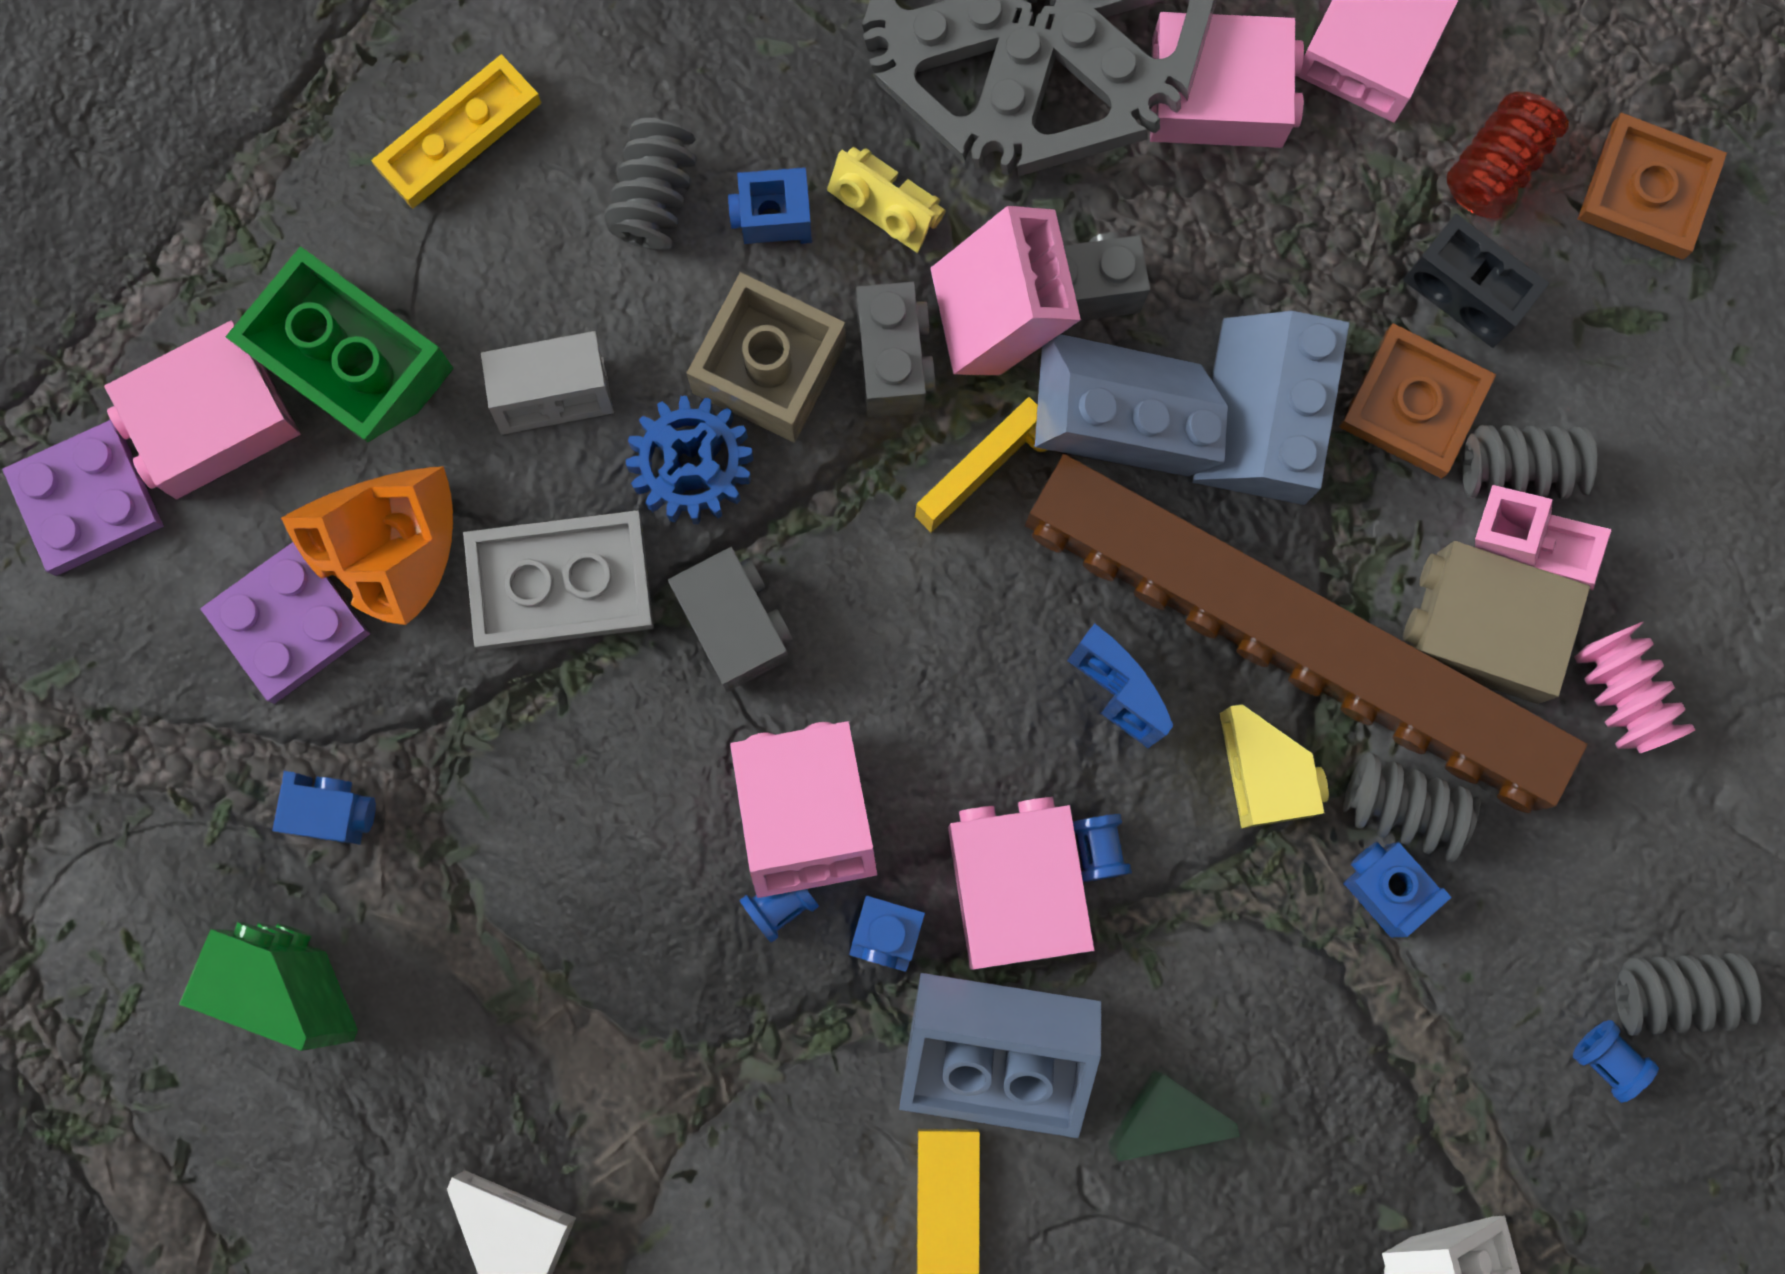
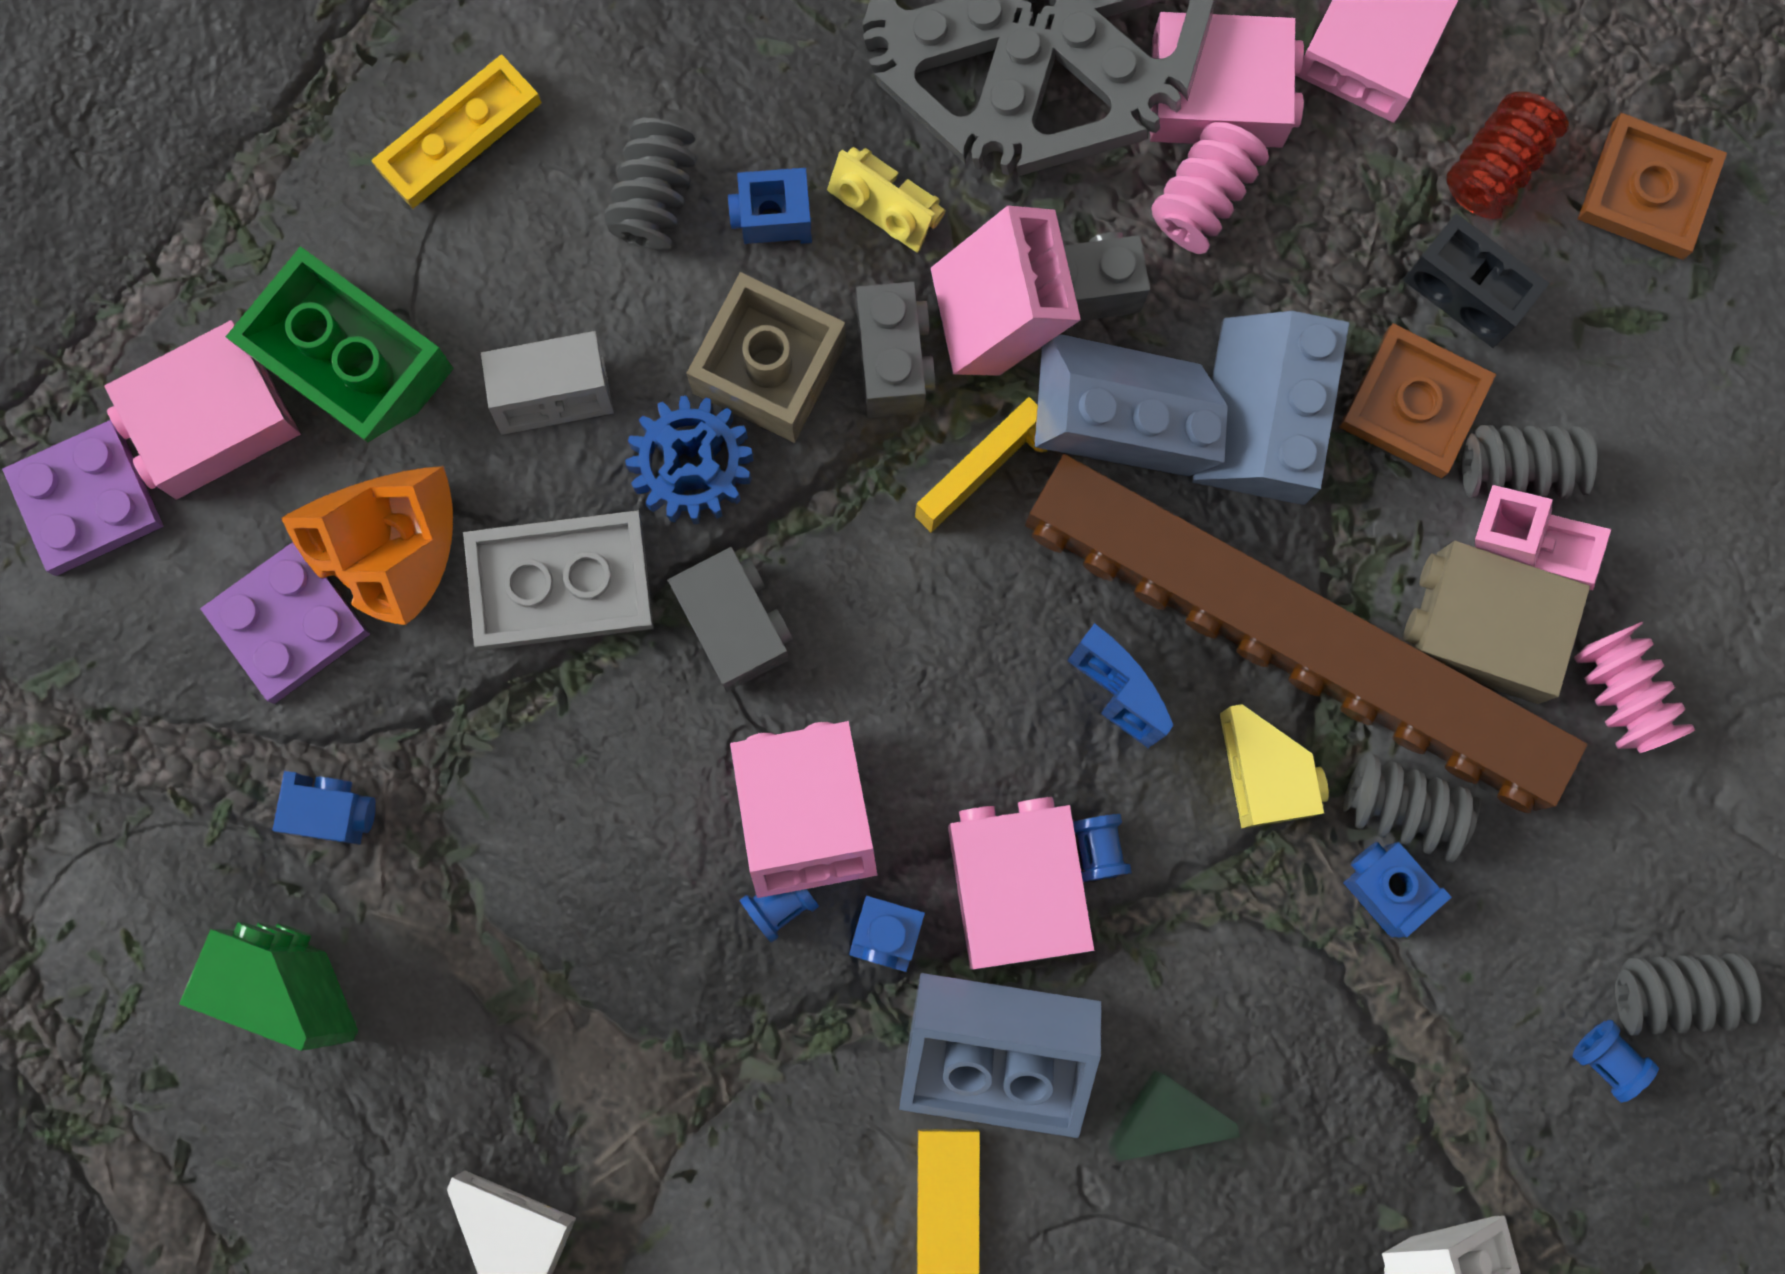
none -> bright pink piece [1151,122,1269,254]

